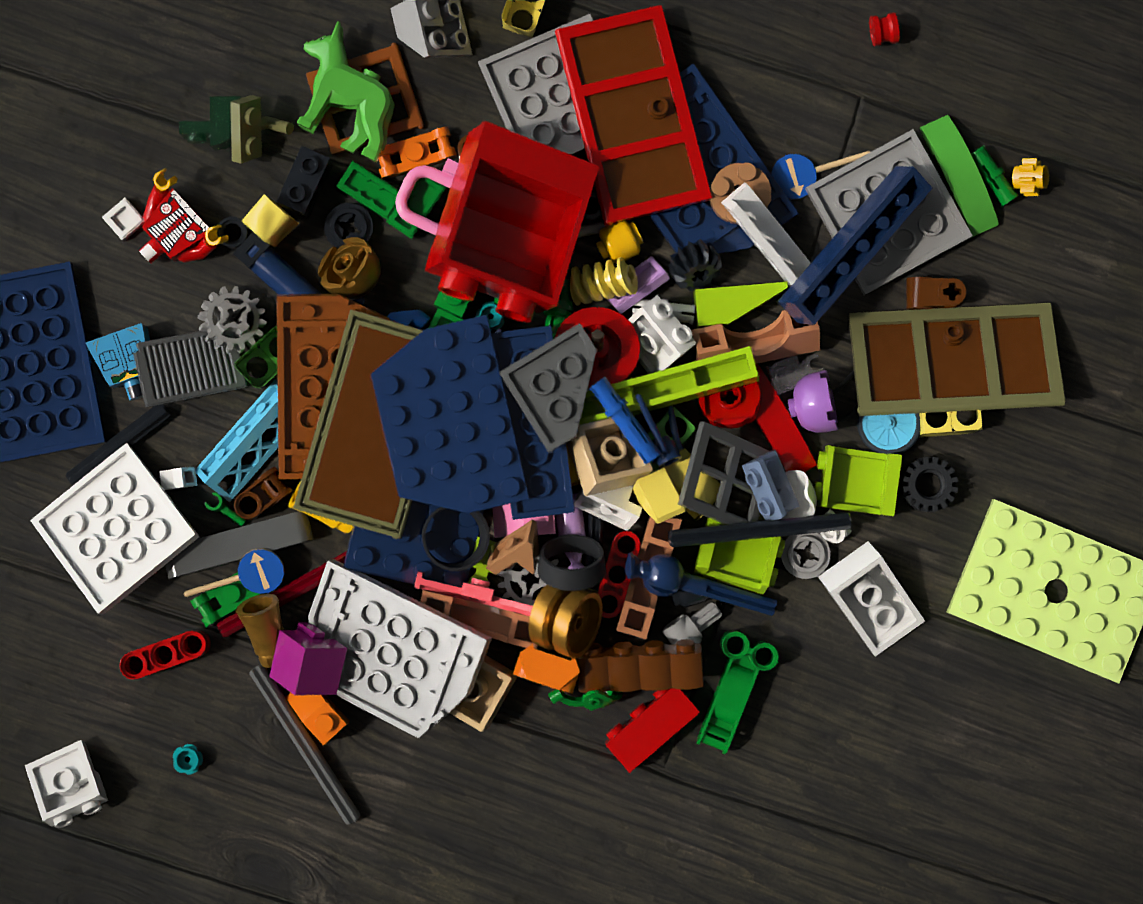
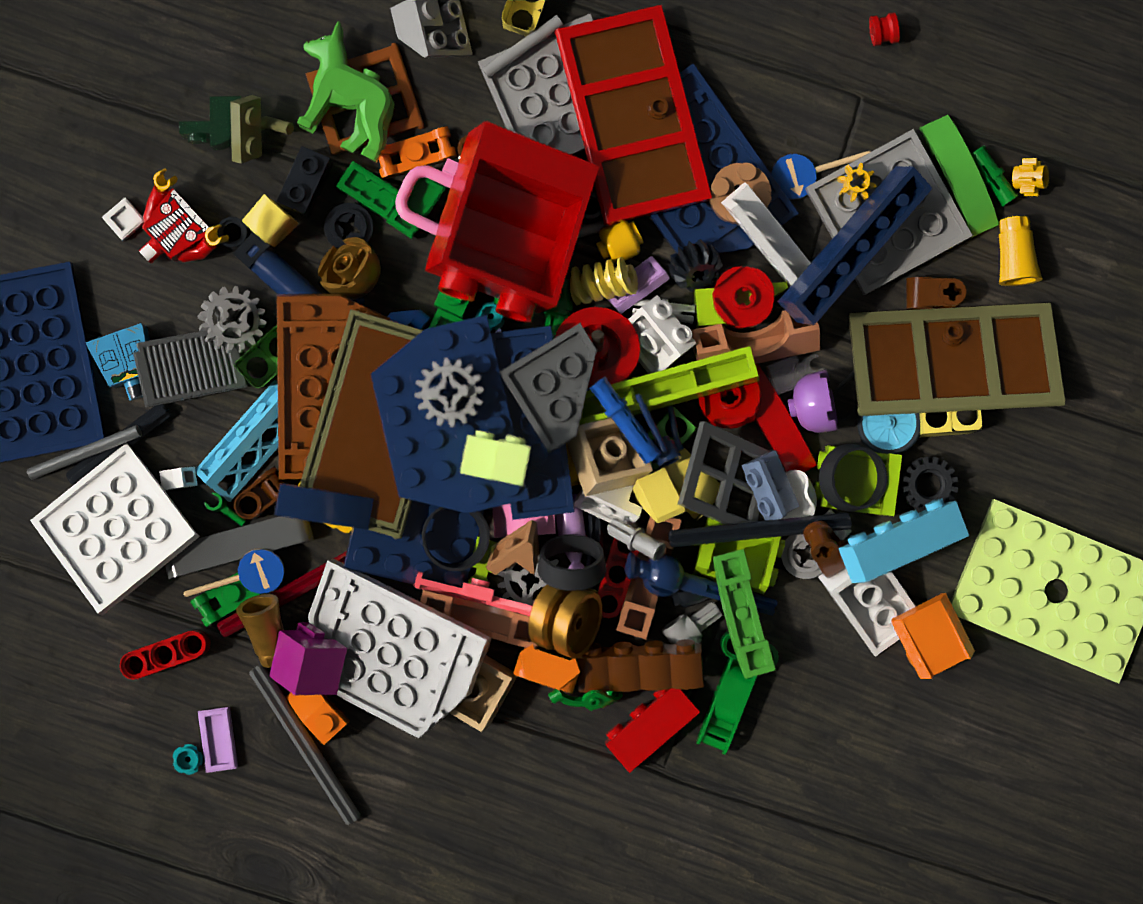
white plate [25,740,108,828] -> none
none -> dark grey bar [27,425,142,480]
none -> lavender tile [198,706,238,773]
none -> dark blue slope [275,483,374,530]
none -> light grey gear [415,358,484,428]
none -> yellowish green brick [460,431,531,486]
none -> light grey bar [482,15,563,78]
none -> light grey axle [607,518,666,561]
none -> red plate [712,266,774,329]
none -> bright green slope [713,549,775,678]
none -> reddish brown piece [803,521,846,578]
none -> black tyre [819,444,887,512]
none -> yellow gear [837,163,876,203]
none -> medium azure brick [839,498,969,583]
none -> orange slope [891,593,975,679]
none -> yellow plant [999,216,1042,286]

